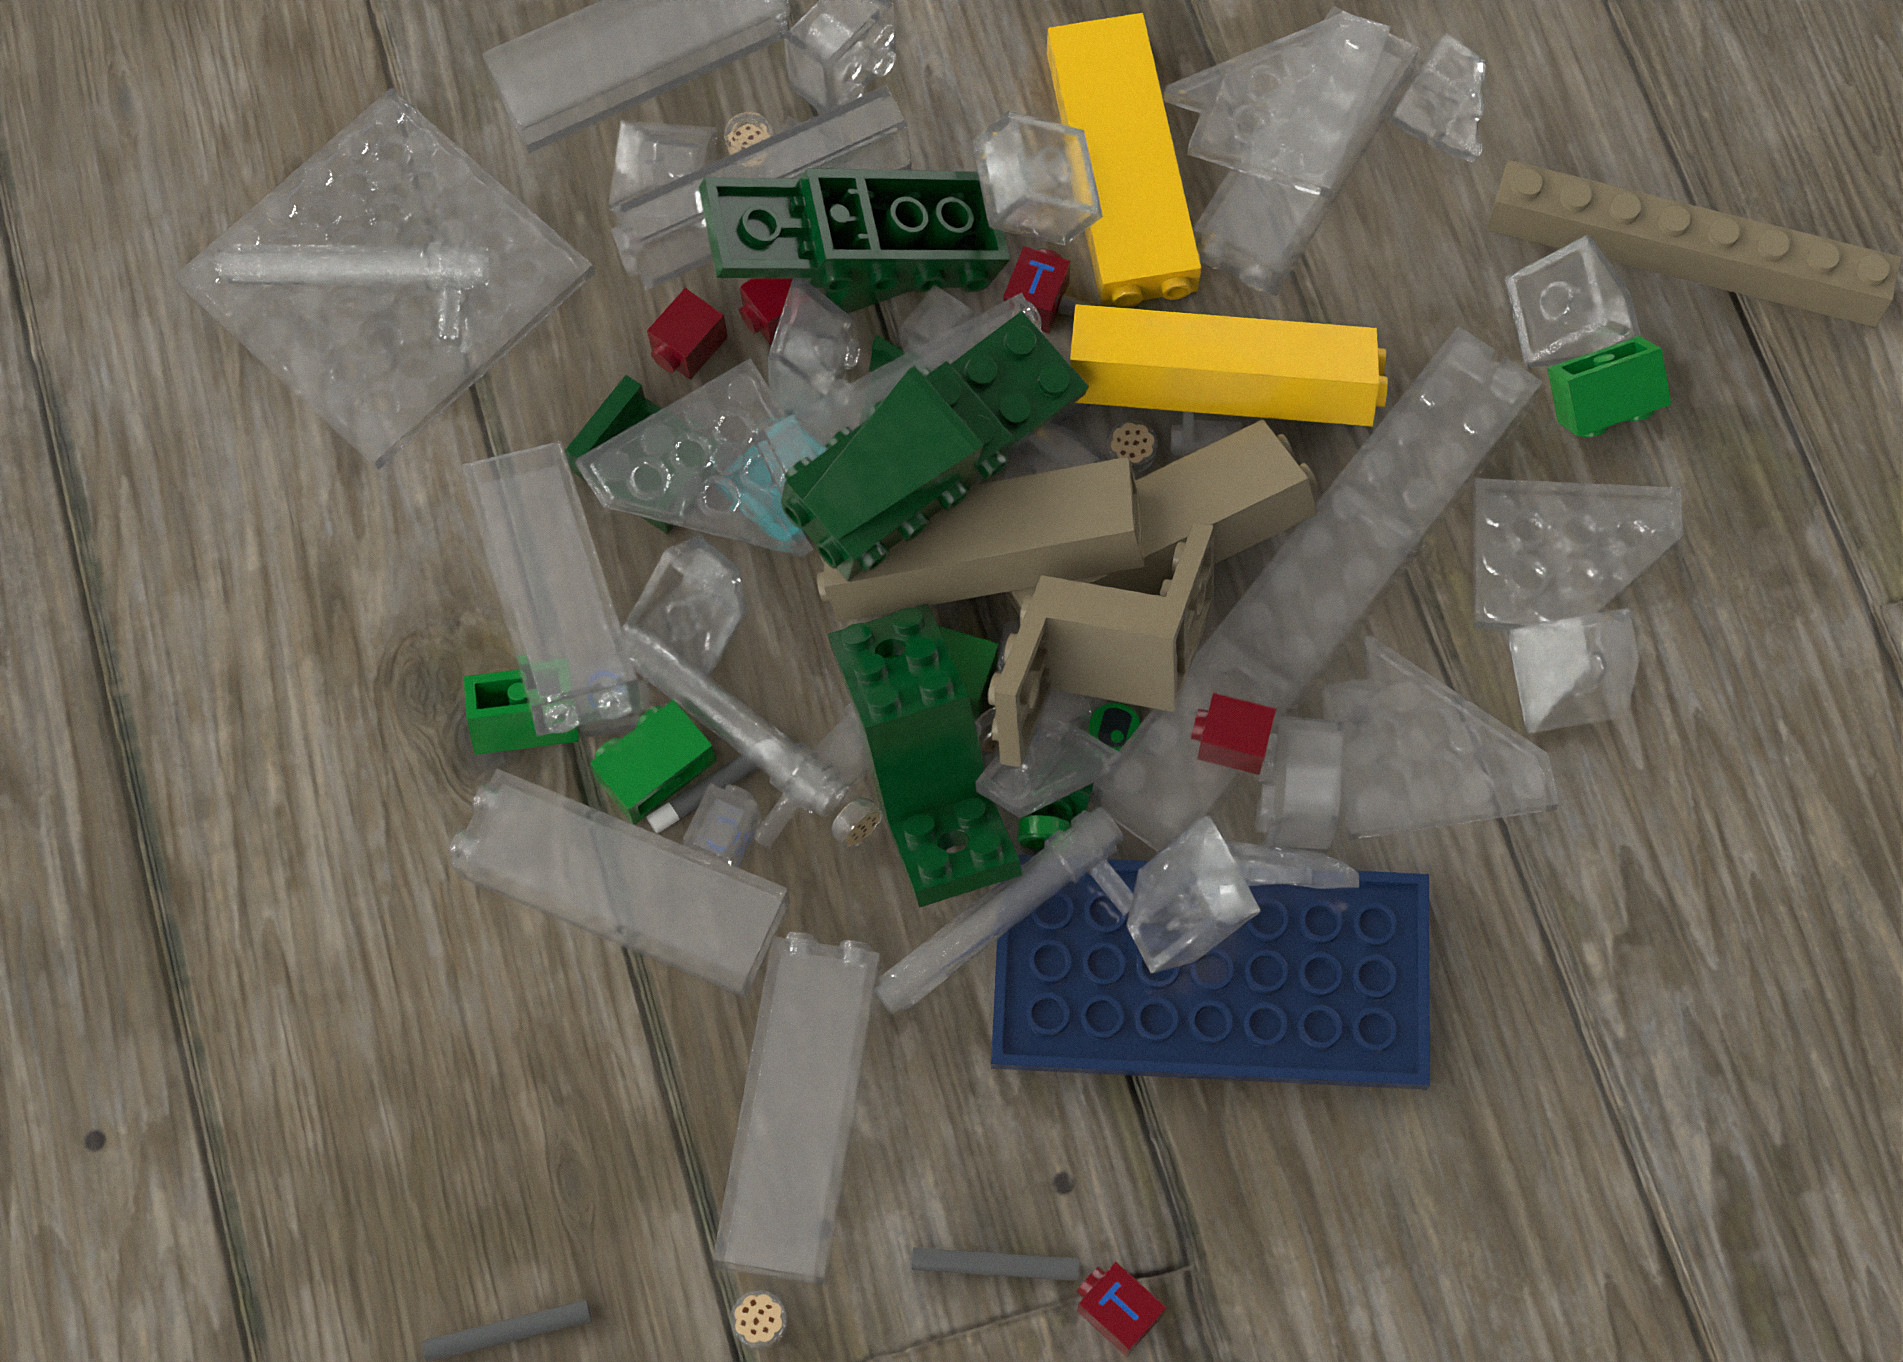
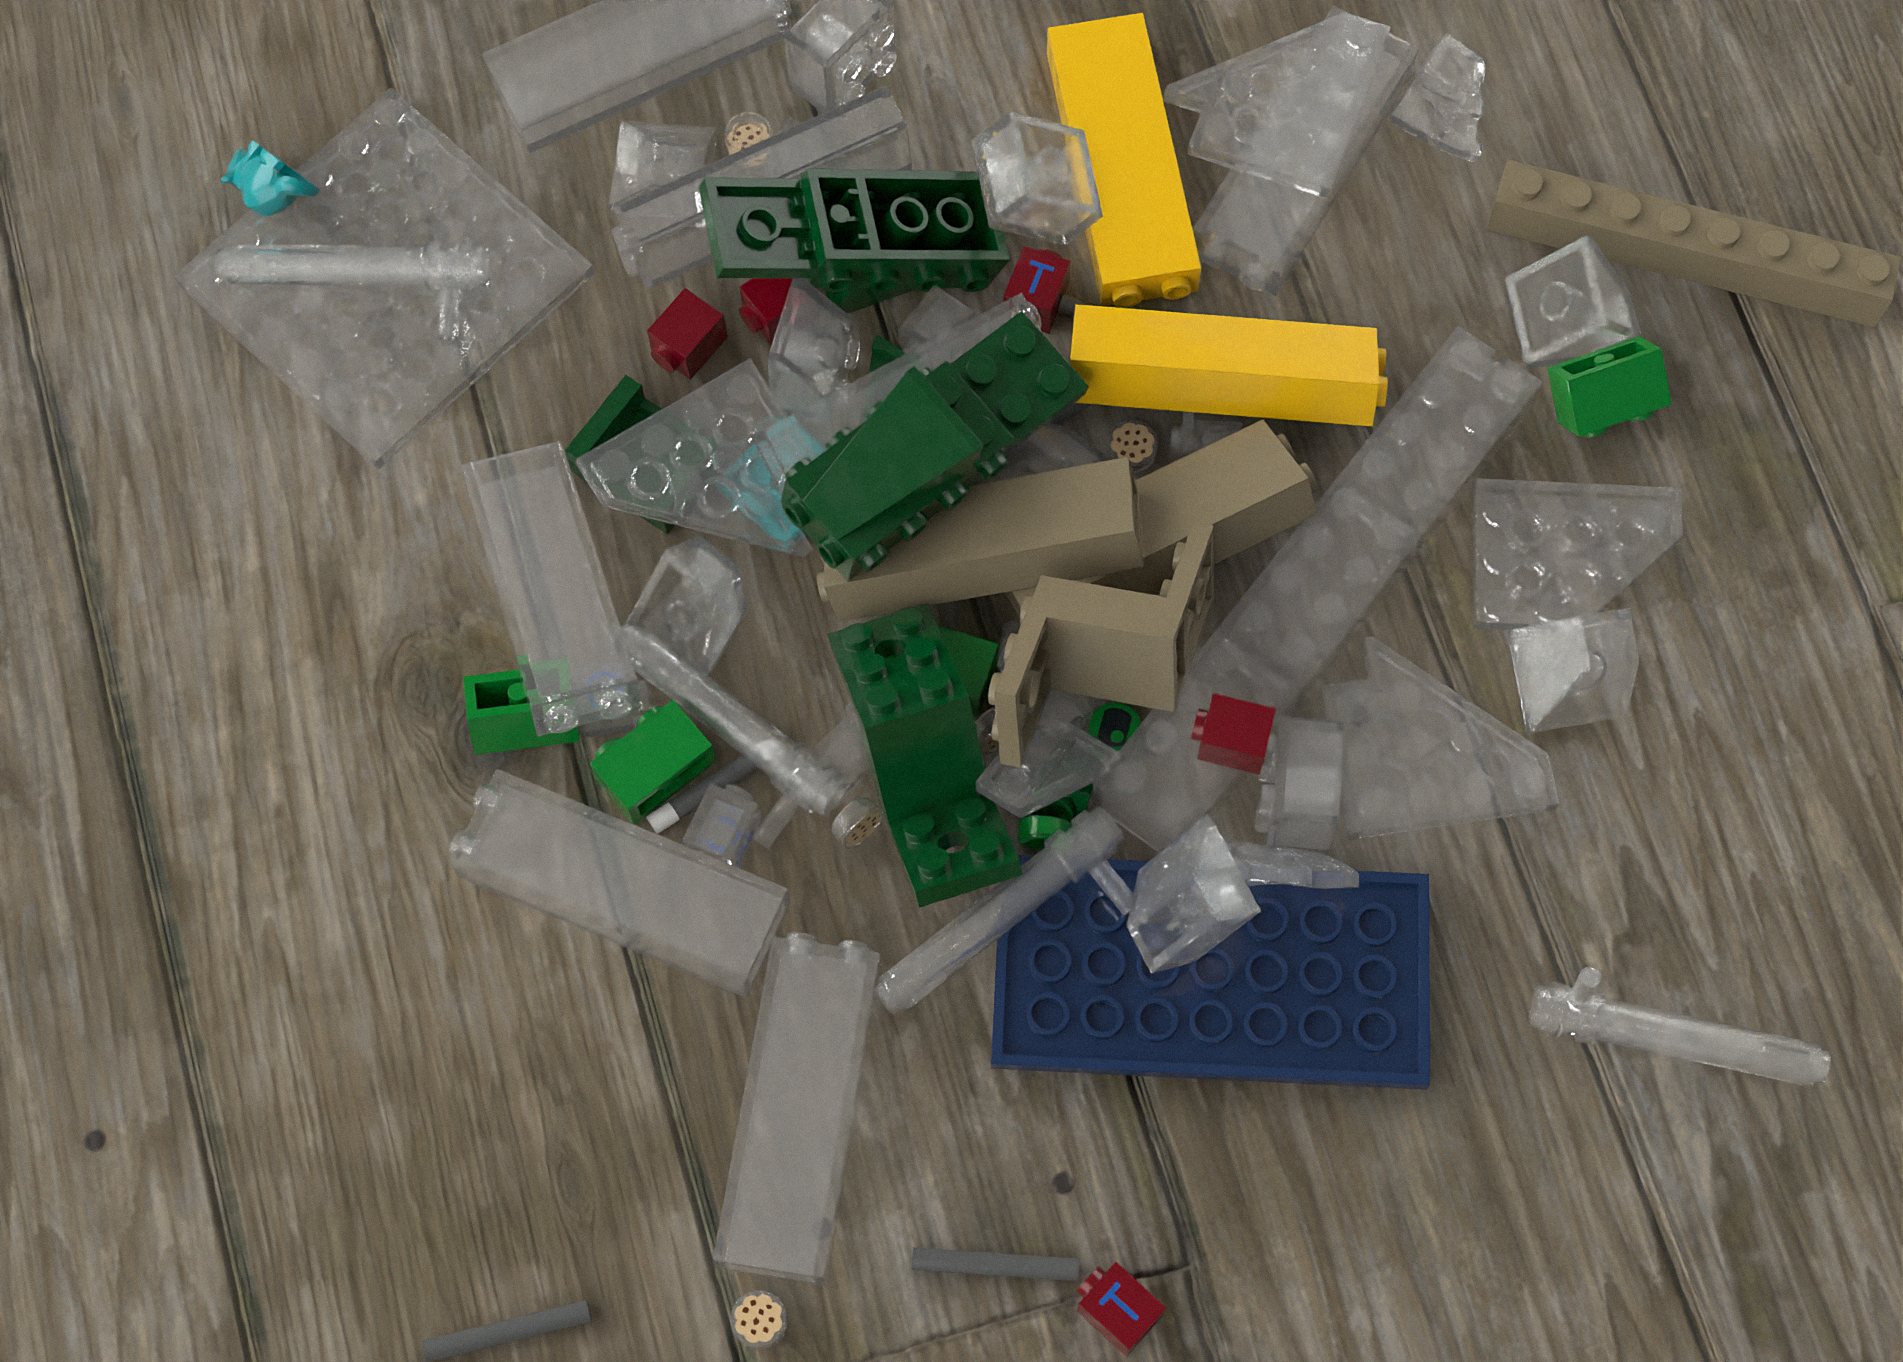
none -> teal animal [220,140,320,216]
none -> clear cylinder [1529,967,1831,1087]

